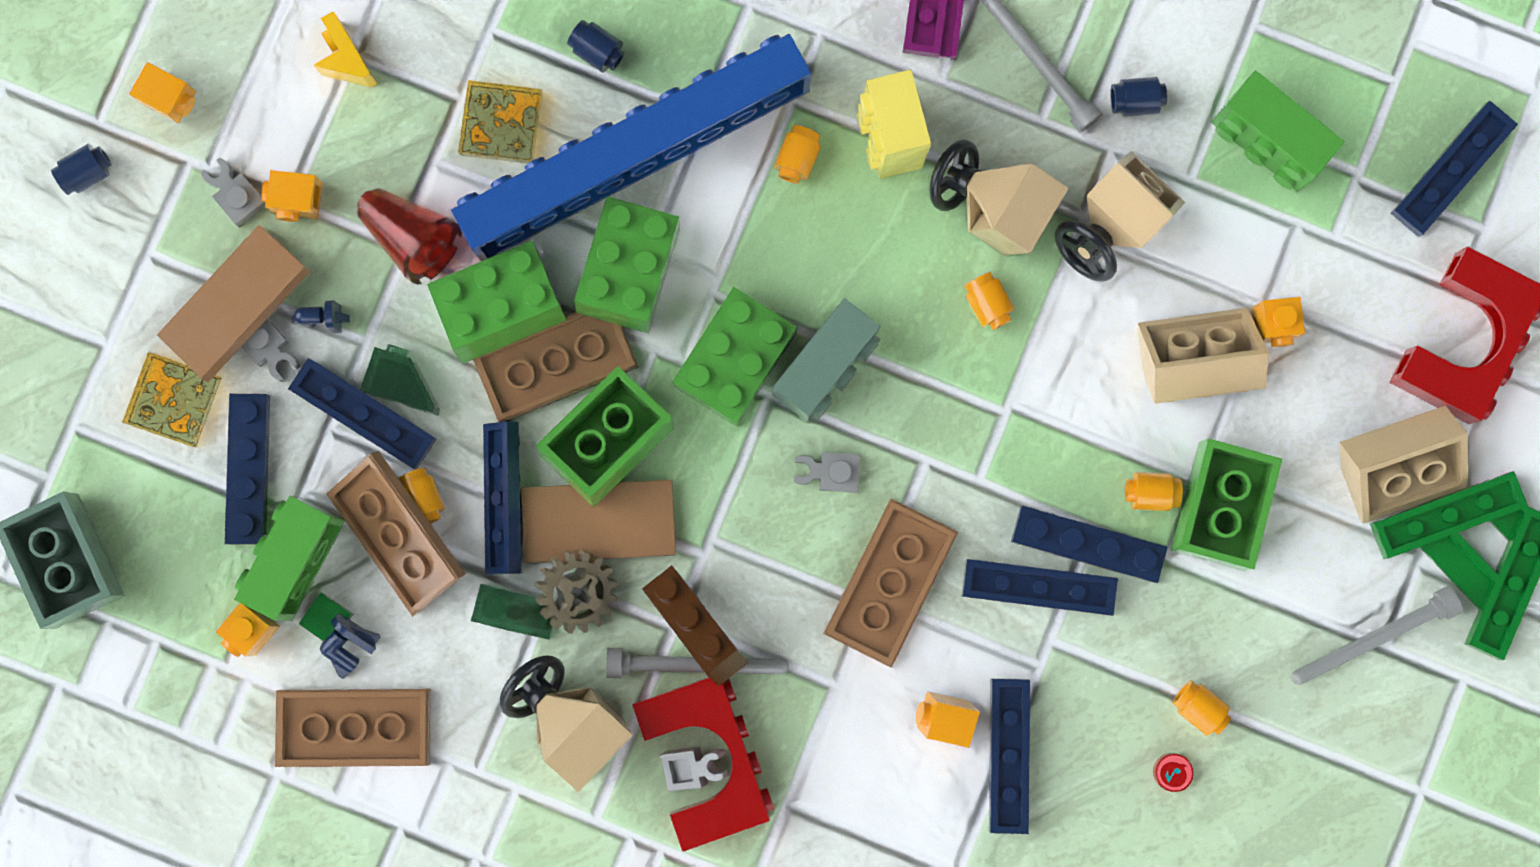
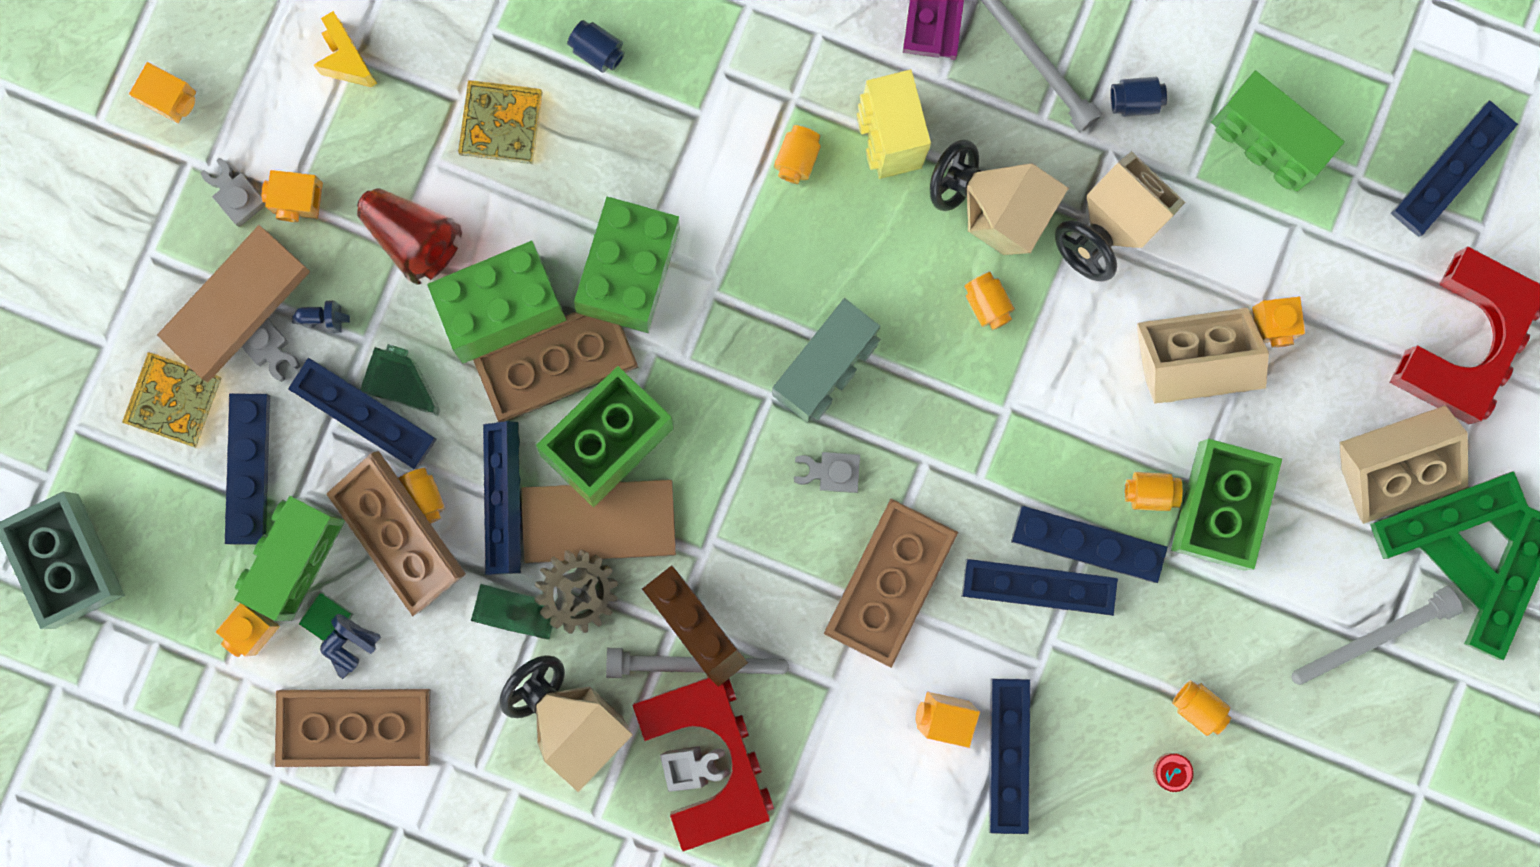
dark blue brick [51,143,112,195] -> none
blue brick [451,33,811,261] -> none
bright green brick [672,287,798,427] -> none

